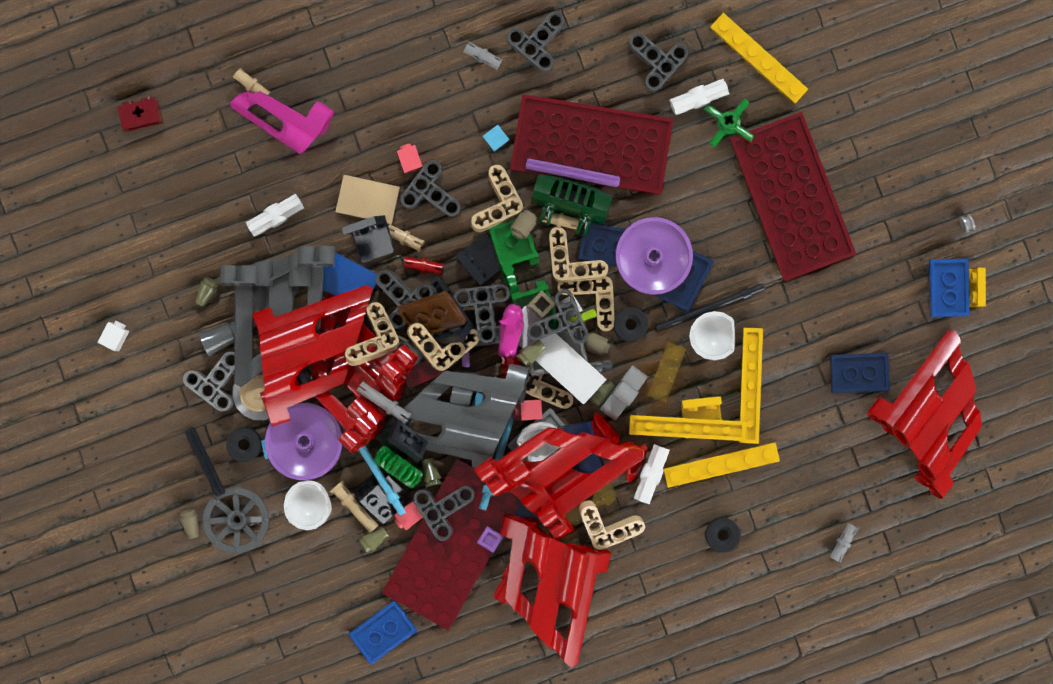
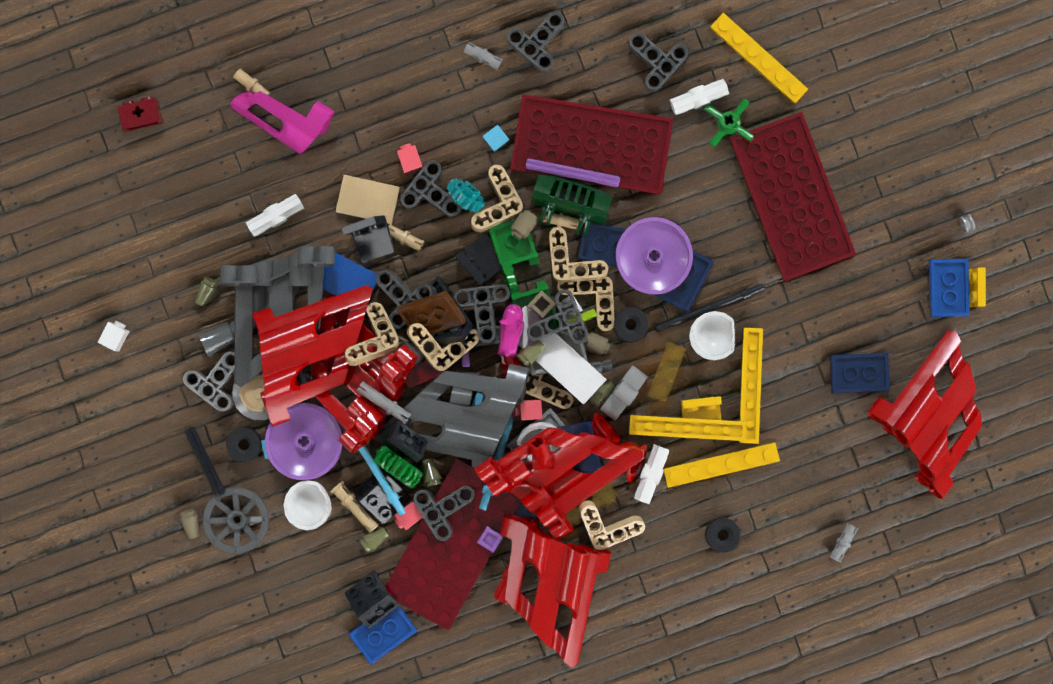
red pin [403,256,443,275] -> none
none -> black bracket [345,570,400,629]
none -> teal gear [447,178,485,213]
none -> red piece [529,435,555,470]

